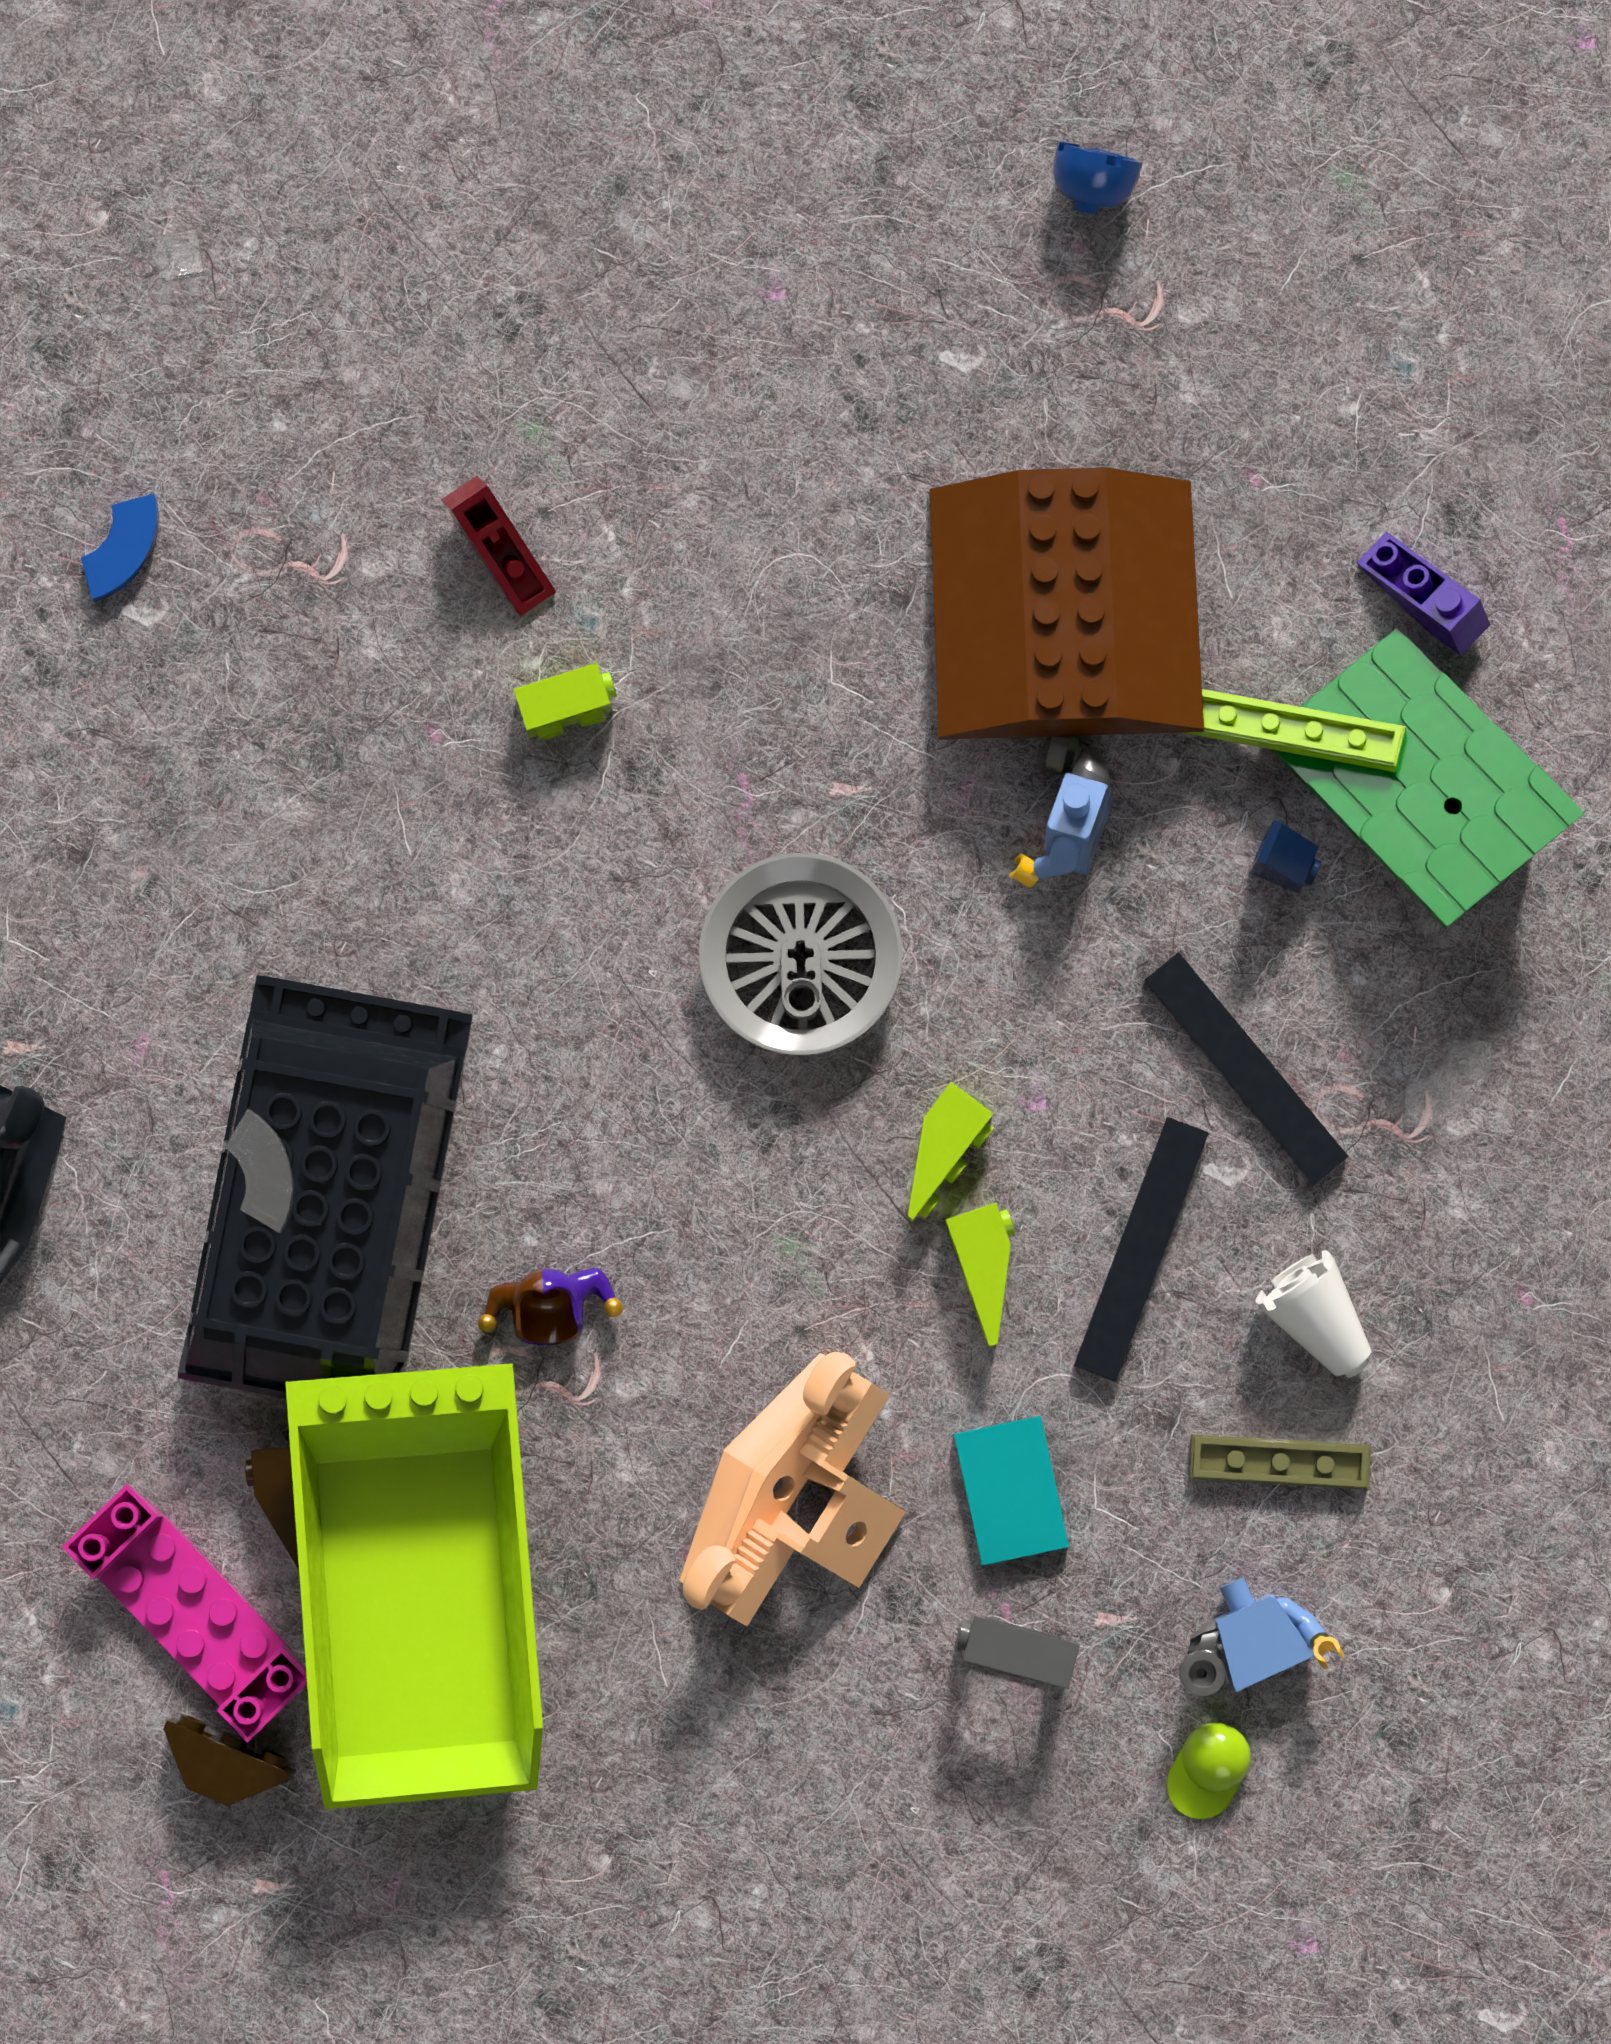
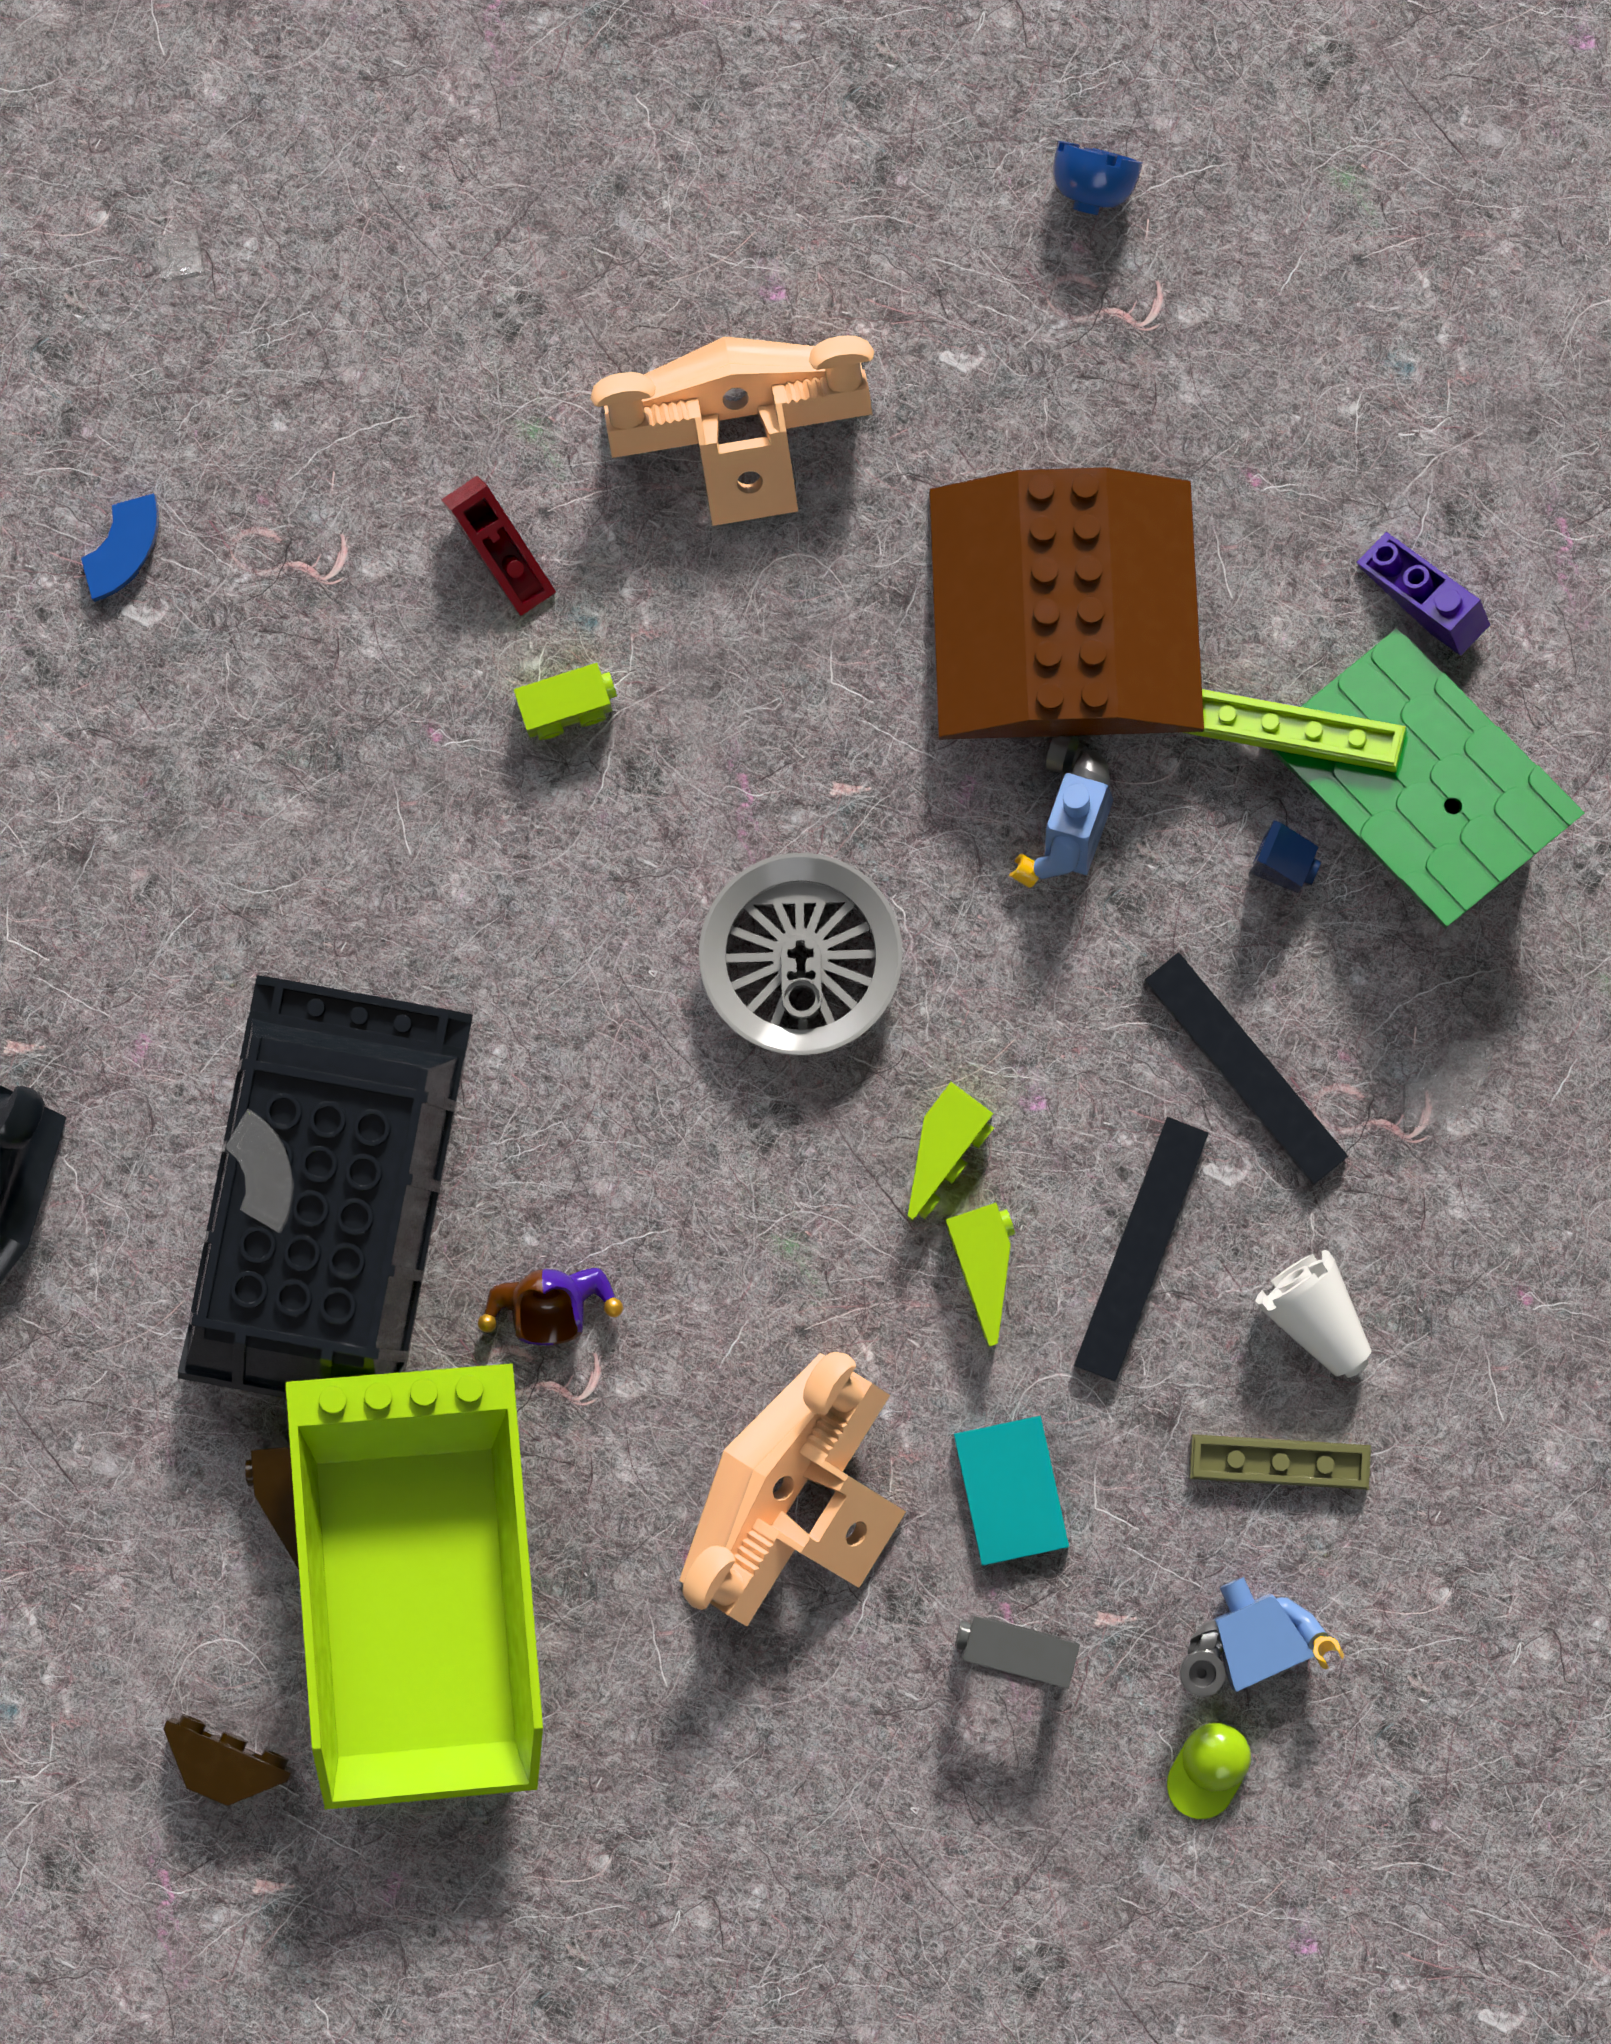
dark pink slope [62,1484,307,1743] -> none
none -> light nougat piece [590,336,874,526]

